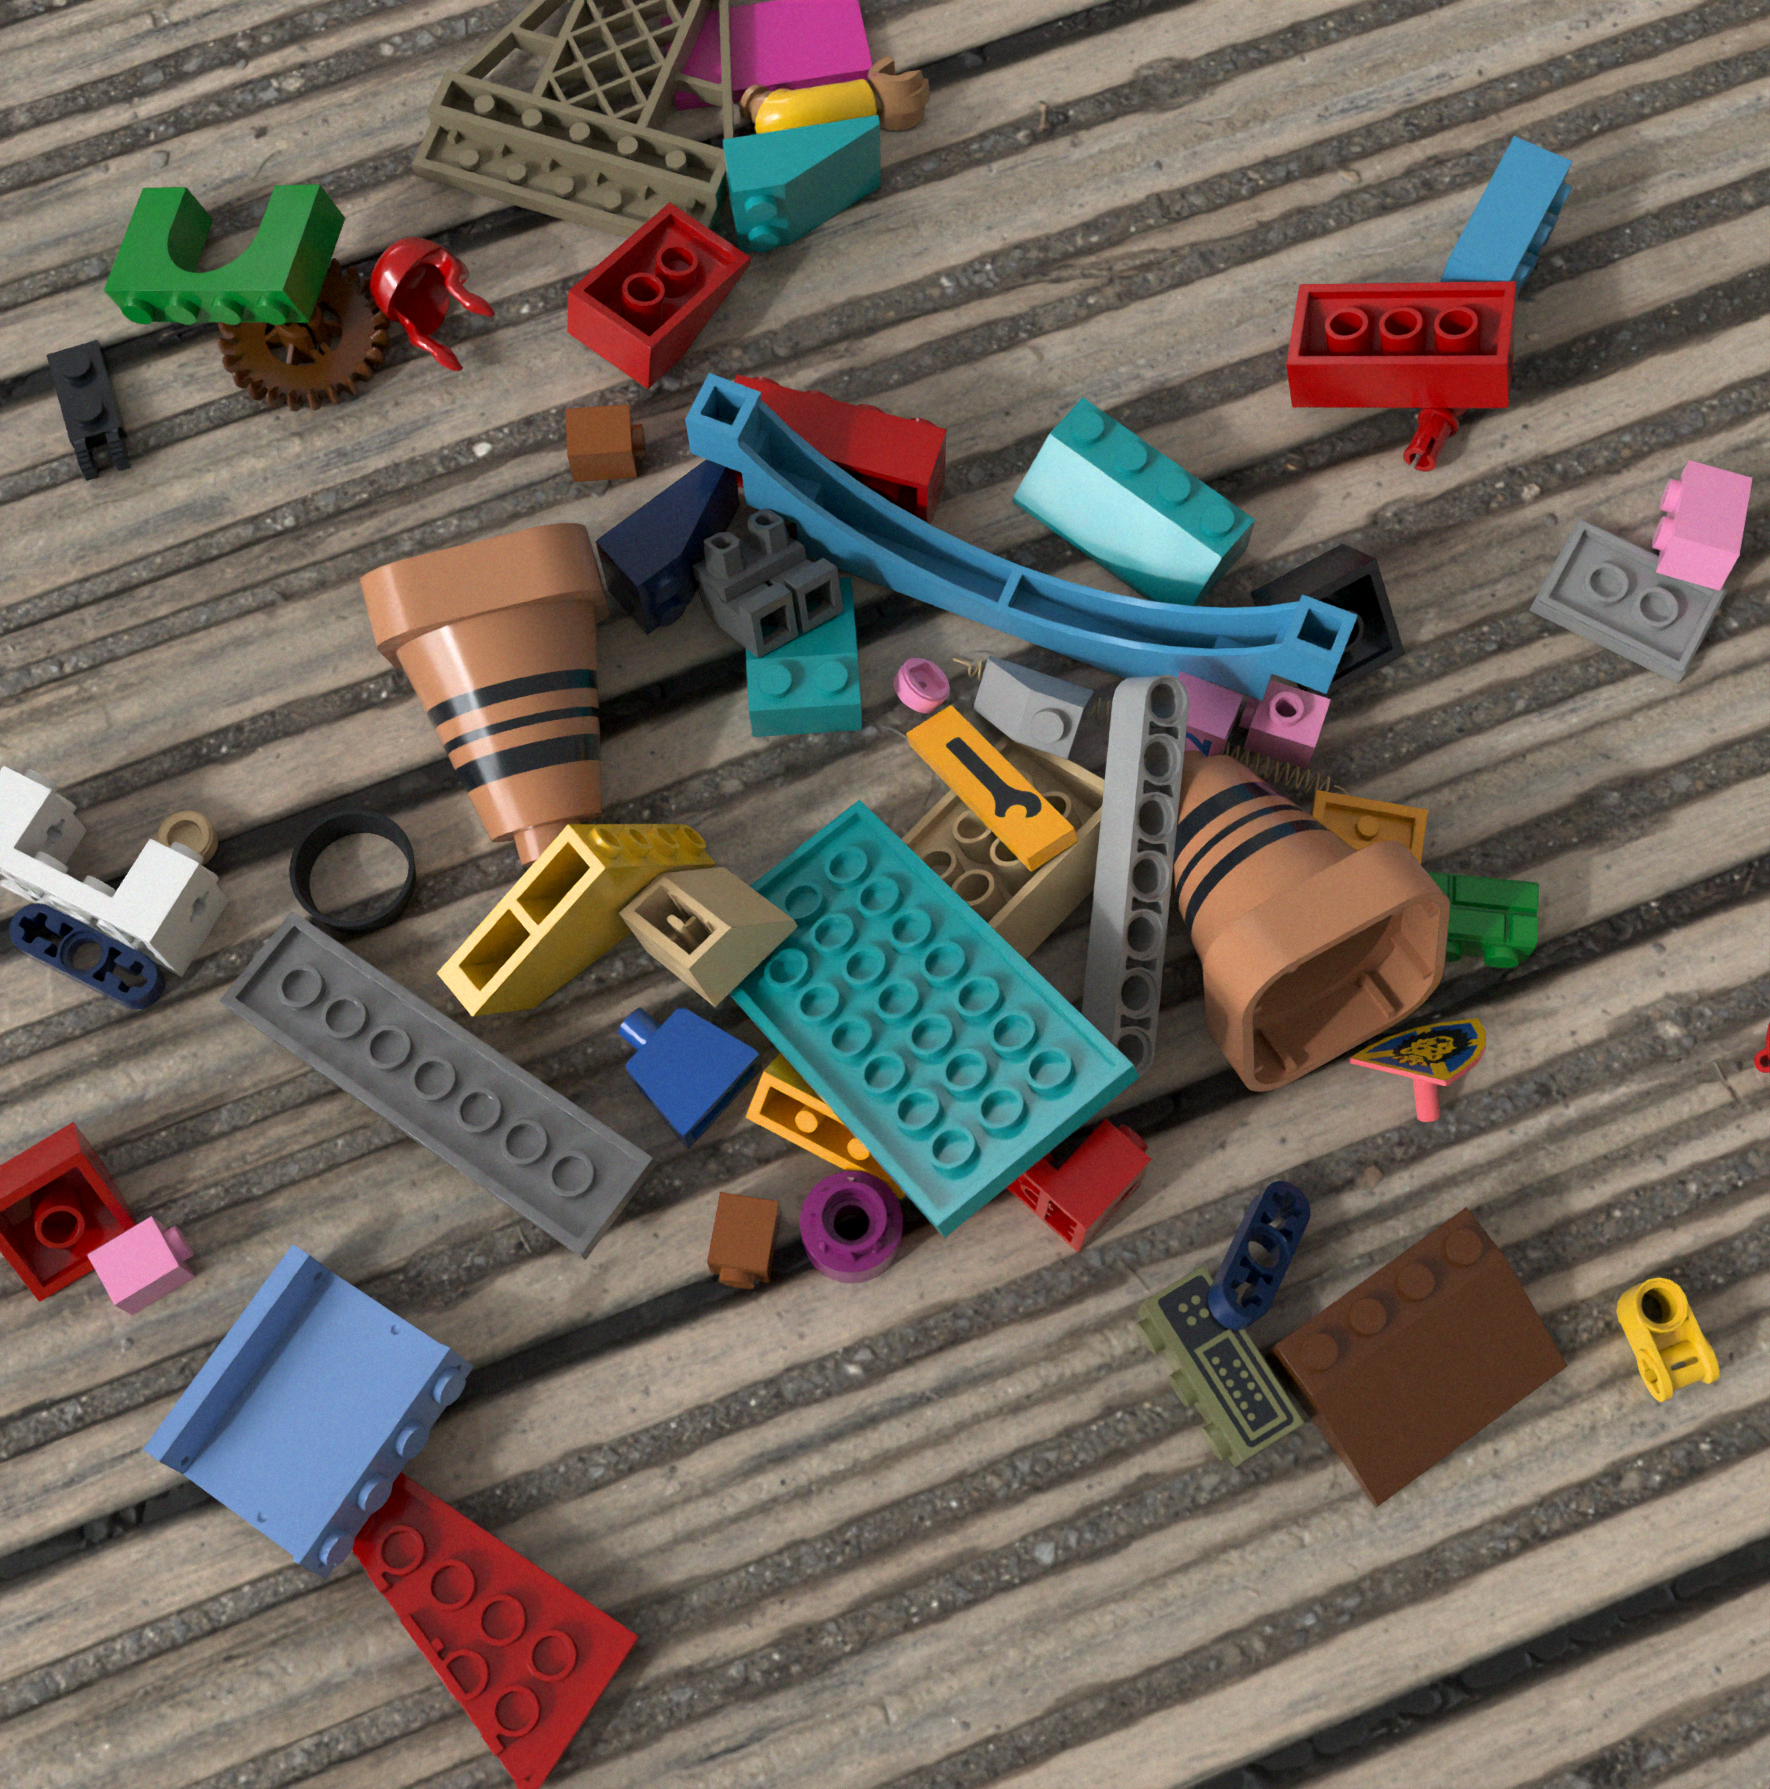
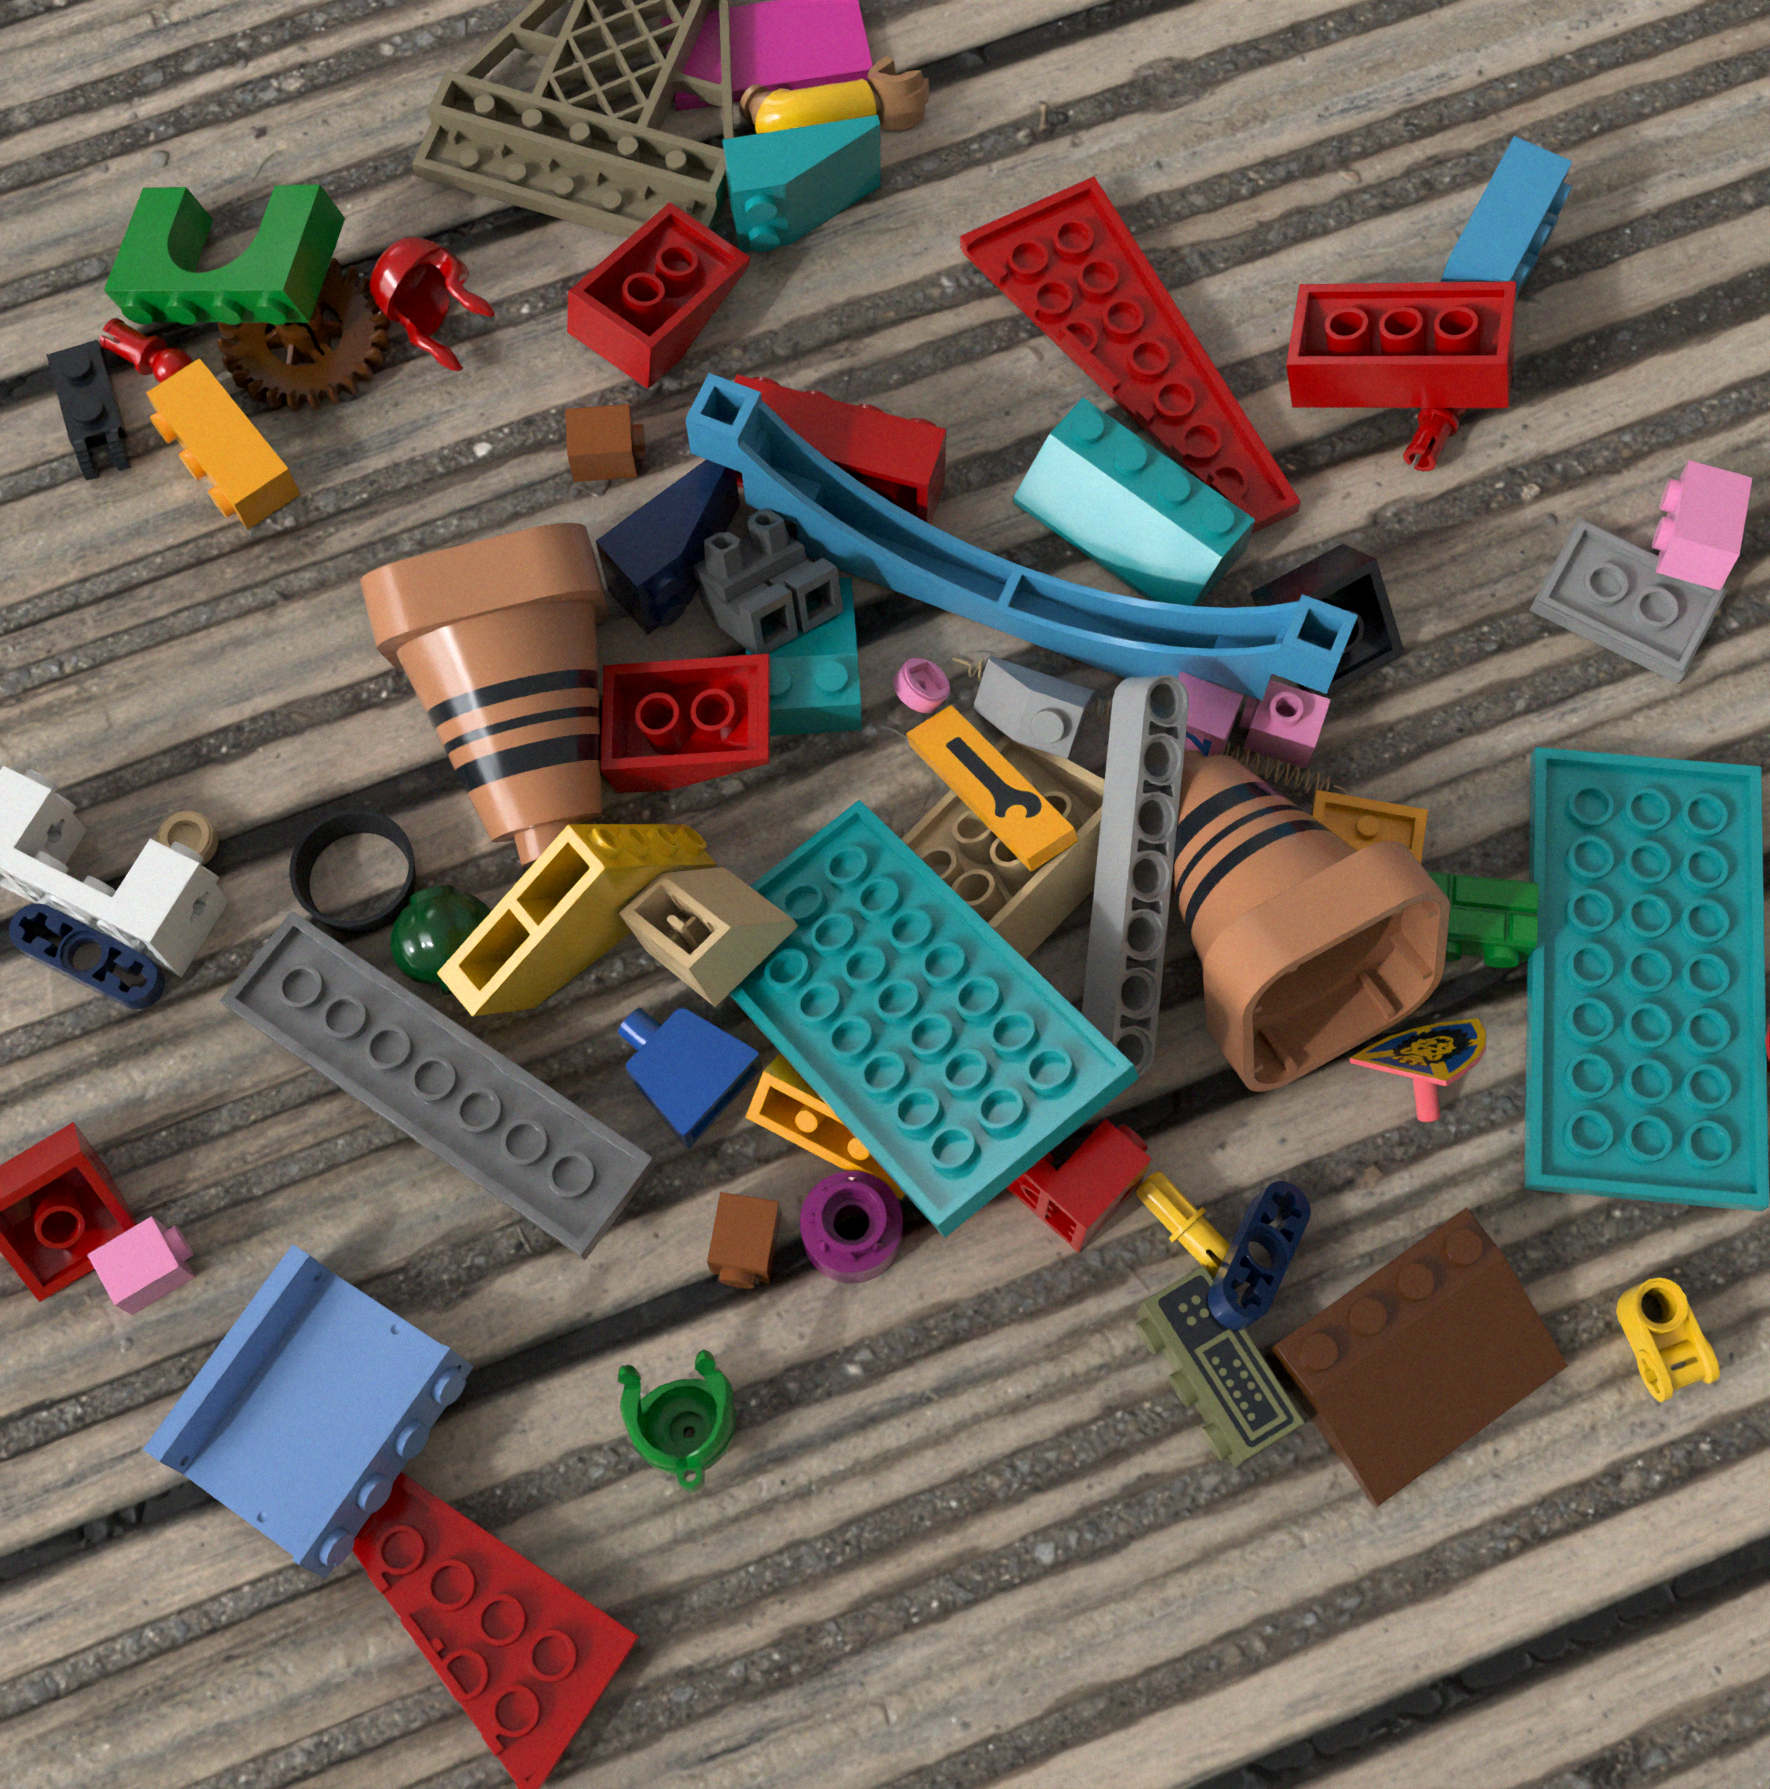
none -> red pin [100,318,193,383]
none -> light orange brick [146,358,301,530]
none -> dark green plant [390,885,491,995]
none -> red slope [600,653,771,793]
none -> green hair [618,1350,737,1492]
none -> red wing [960,176,1301,534]
none -> yellow axle [1136,1171,1230,1279]
none -> teal plate [1524,747,1769,1212]

